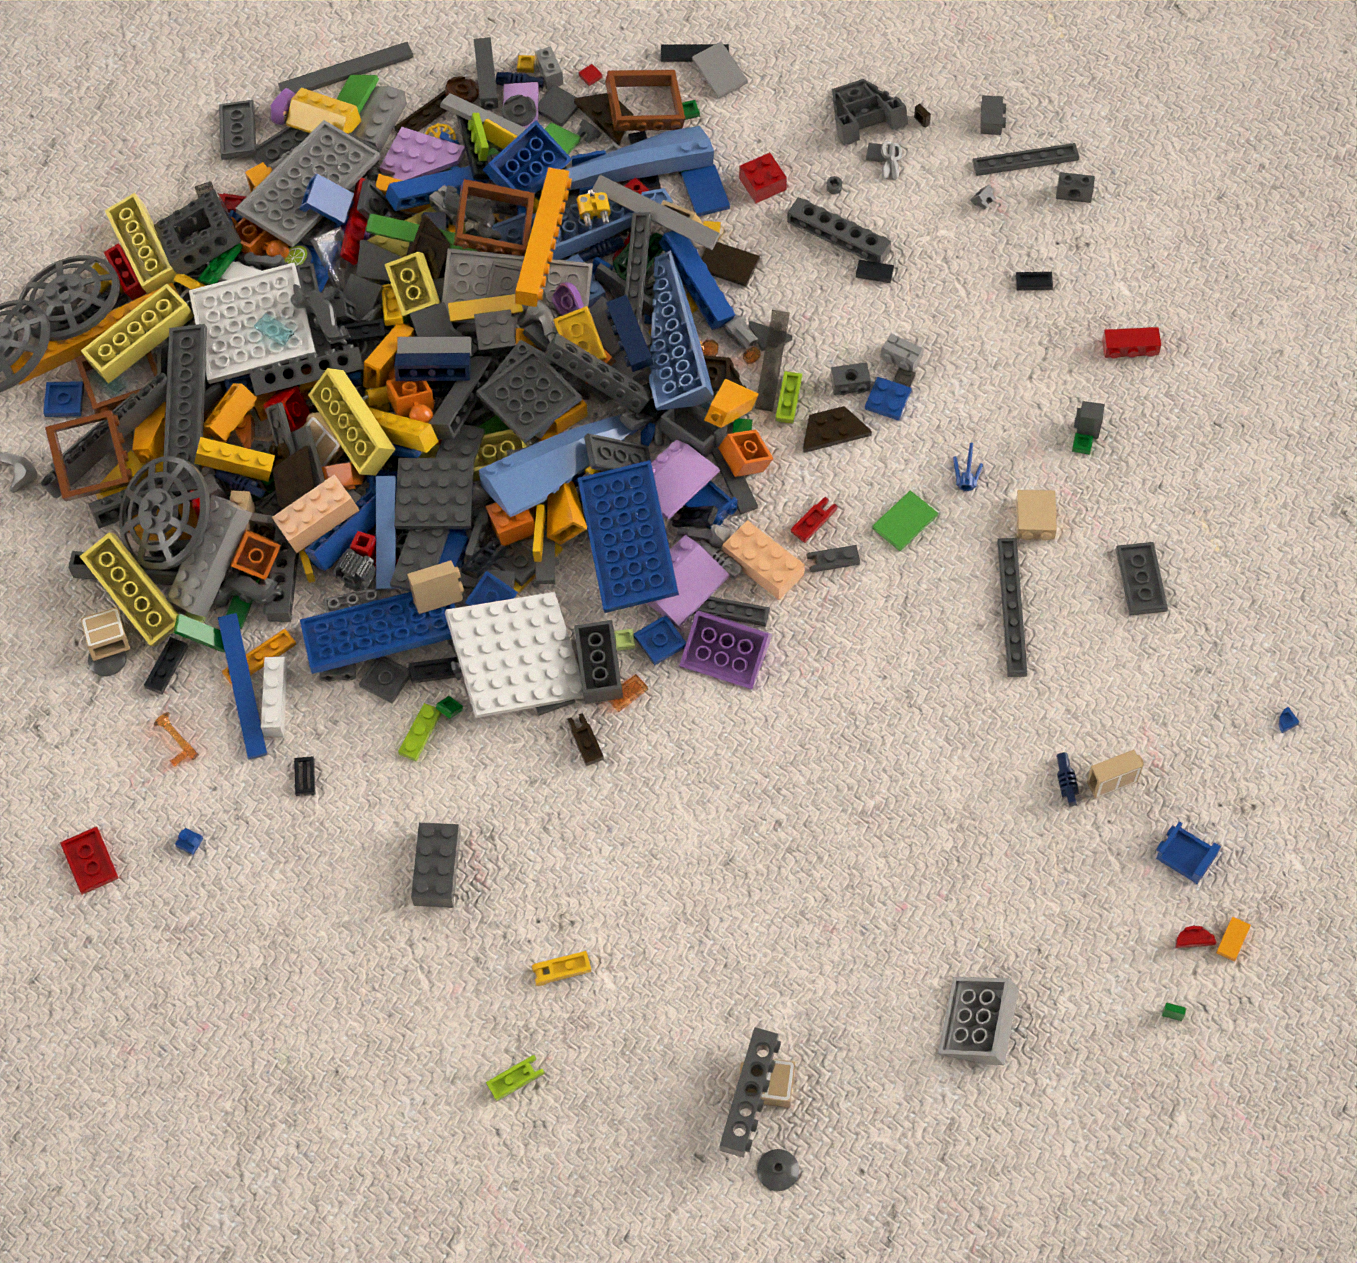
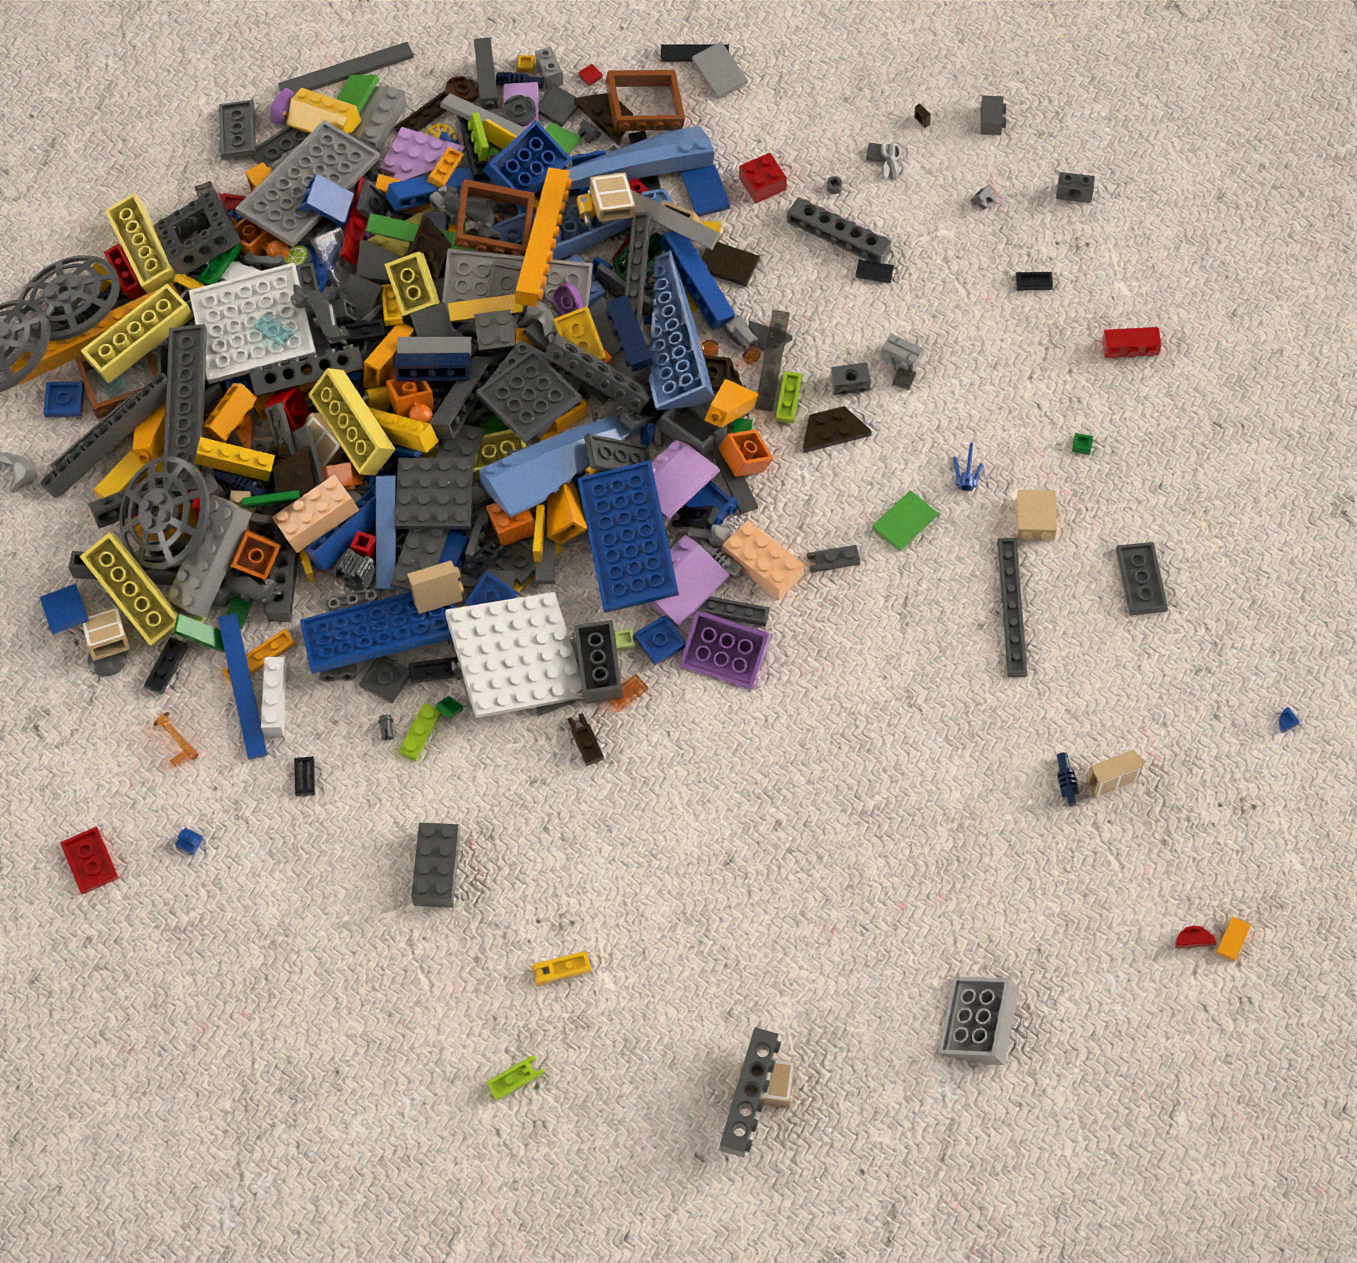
dark orange window [45,410,133,502] -> none
dark blue hinge [575,236,625,262] -> none
green tile [682,100,700,120] -> none
dark grey dish [757,1149,799,1191] -> none
red hinge [791,497,838,543] -> none
dark grey wedge [832,79,908,145] -> none
blue plate [865,377,912,421] -> none
dark grey tile [972,143,1079,176] -> none
dark grey brick [1074,401,1105,439] -> none
blue panel [1156,822,1221,885] -> none
green tile [1162,1003,1186,1021] -> none
none -> blue tile [40,583,89,635]
none -> green tile [240,490,300,509]
none -> dark grey pin [378,714,394,740]
none -> light orange tile [427,147,464,188]
none -> tan brick [589,172,635,222]

